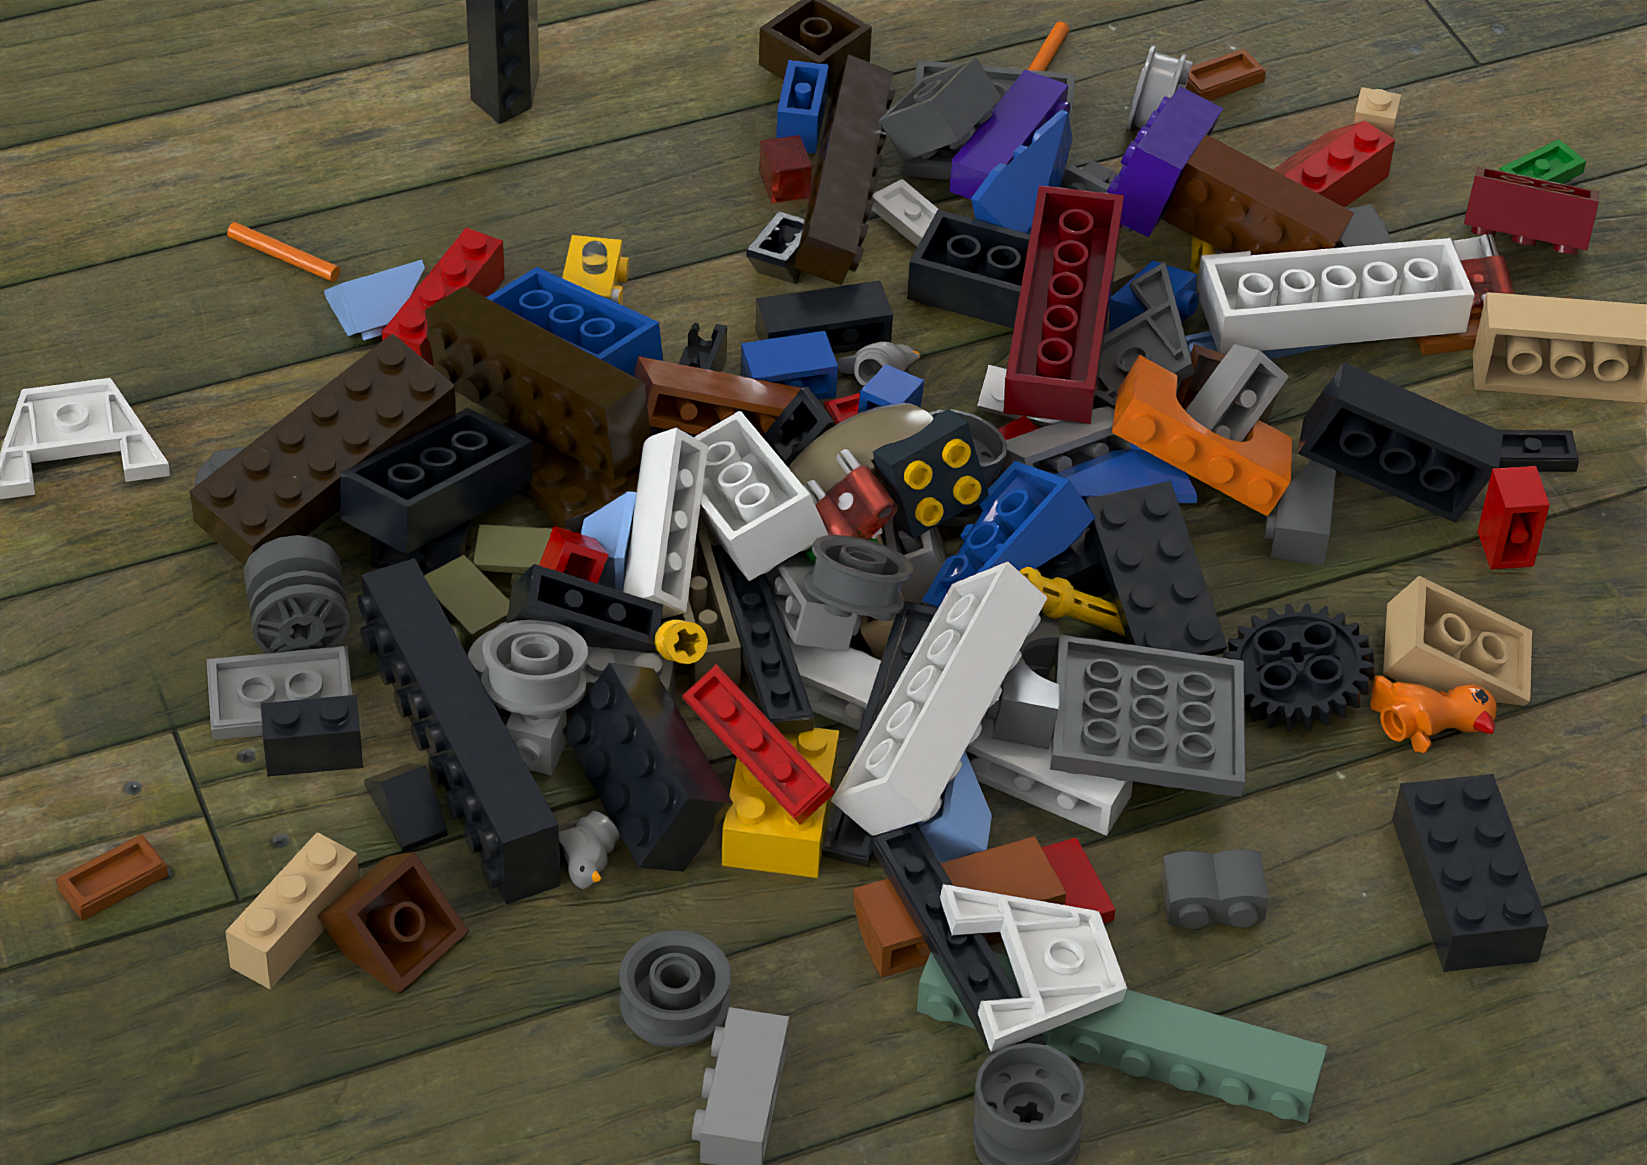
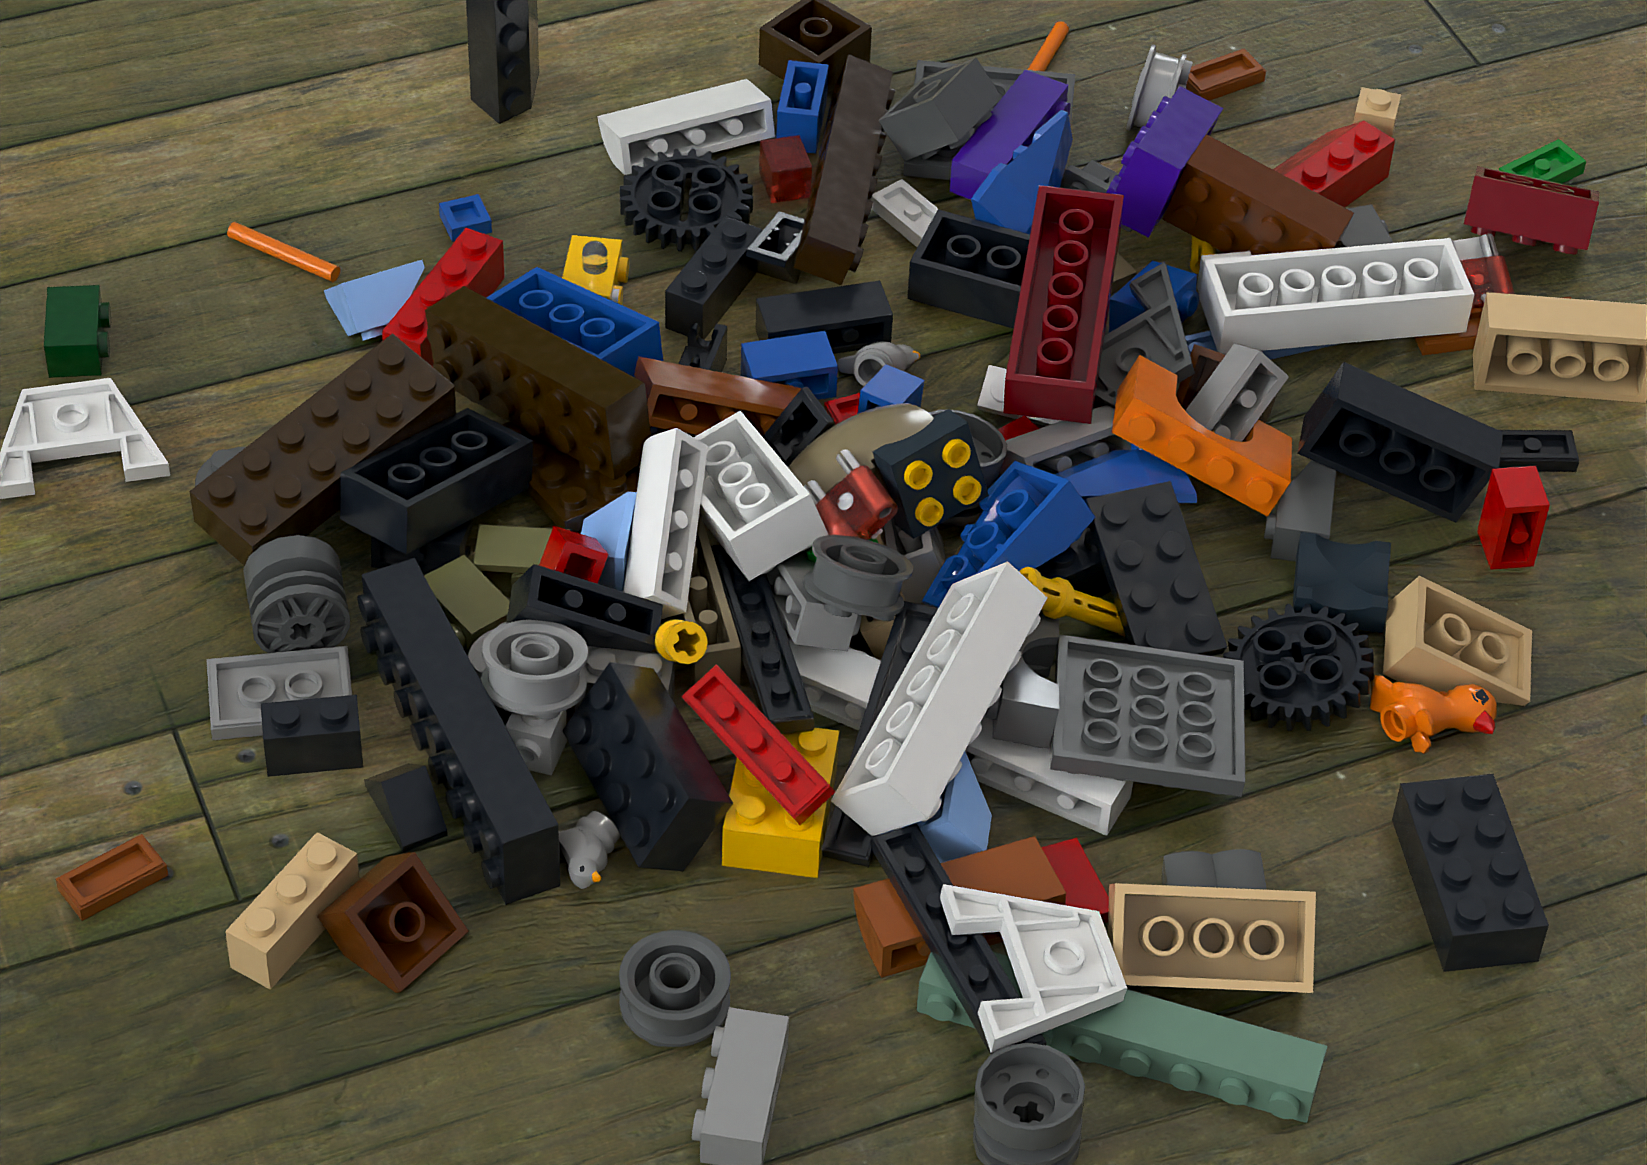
none -> dark green brick [44,285,111,378]
none -> blue plate [439,194,492,242]
none -> white brick [597,79,775,175]
none -> black gear [620,149,753,252]
none -> black brick [665,216,763,340]
none -> tan brick [1108,883,1316,993]
none -> black brick [1293,532,1391,633]

